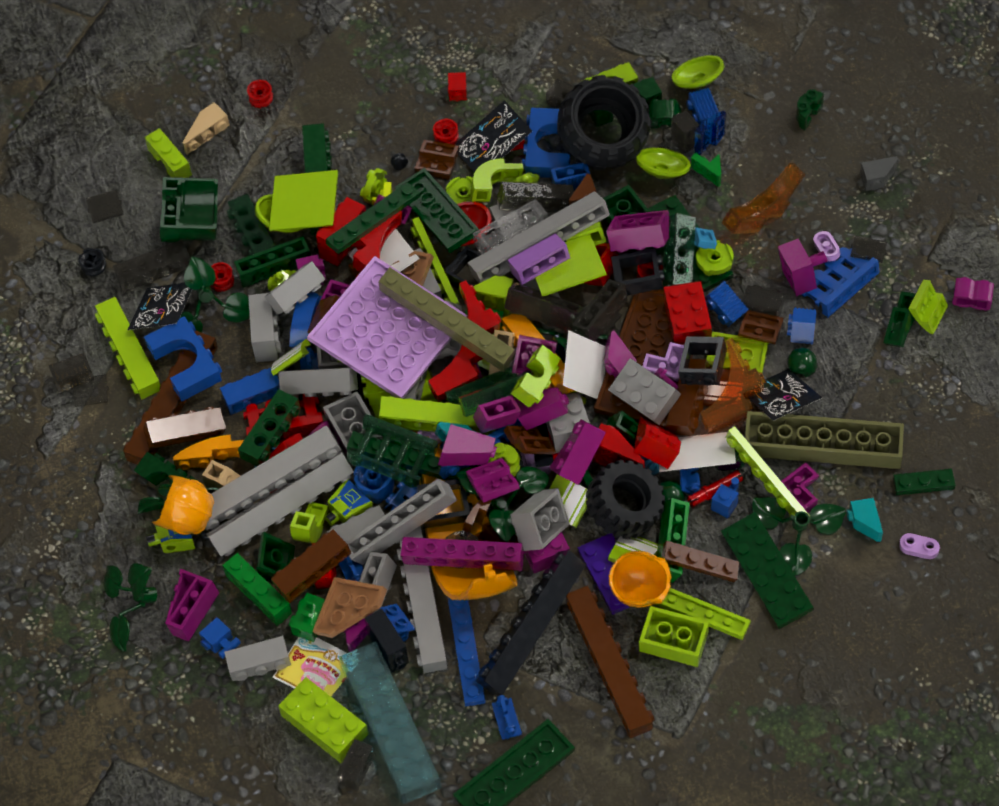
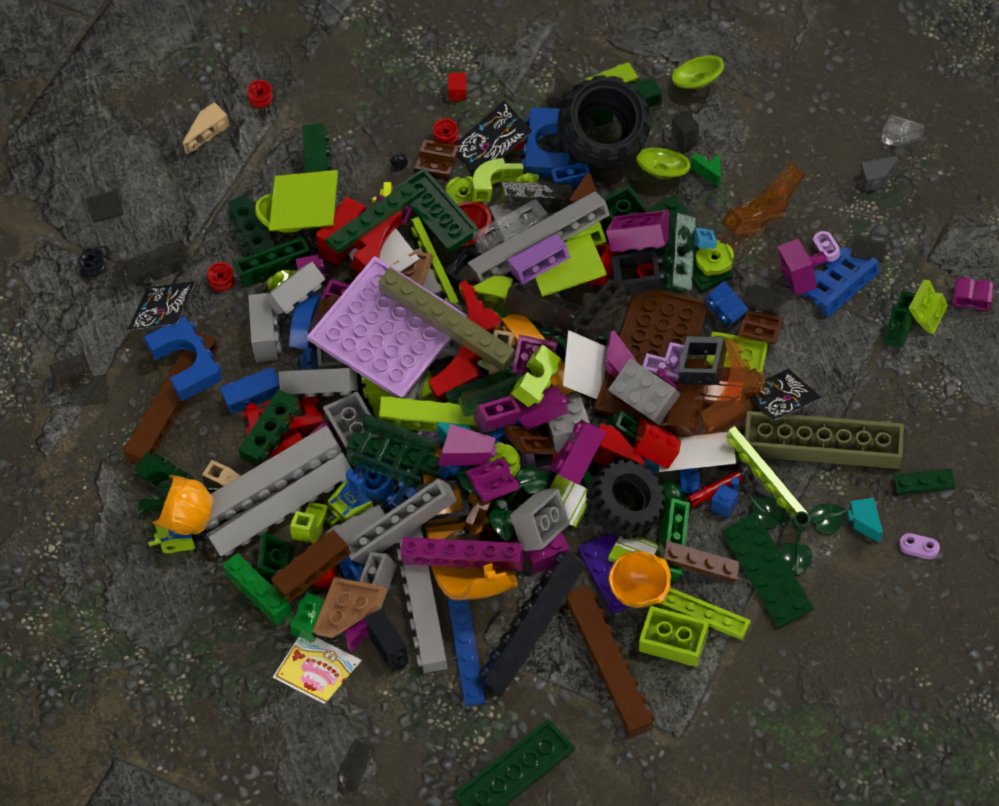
lime brick [94,297,161,400] -> none
dark green plant [104,563,157,651] -> none
brick [143,407,226,449] -> none
lime arch [145,128,192,178] -> none
dark green piece [160,177,218,242] -> none
magenta wedge [166,569,219,641] -> none
light orange slope [173,434,244,470] -> none
dark green plant [179,256,250,333] -> none
blue brick [199,617,241,659] -> none
light grey brick [224,636,291,681] -> none
lime slope [271,339,311,376] -> none
lime brick [278,677,368,763] -> none
clear light blue brick [339,641,441,804] -> none
lime plate [360,168,387,205] -> none
blue hinge [379,604,415,641] -> none
blue hinge [491,695,522,740] -> none
dark green cylinder [648,99,682,128] -> none
red brick [664,281,712,345] -> none
blue brick [686,87,721,130] -> none
clear blue slope [694,111,726,156] -> none
magenta brick [781,462,819,513] -> none
blue brick [787,307,816,344] -> none
dark green hair [787,348,818,377] -> none
dark green cylinder [796,89,824,131] -> none
none -> blue tile [345,469,368,503]
none -> clear slope [881,114,925,147]

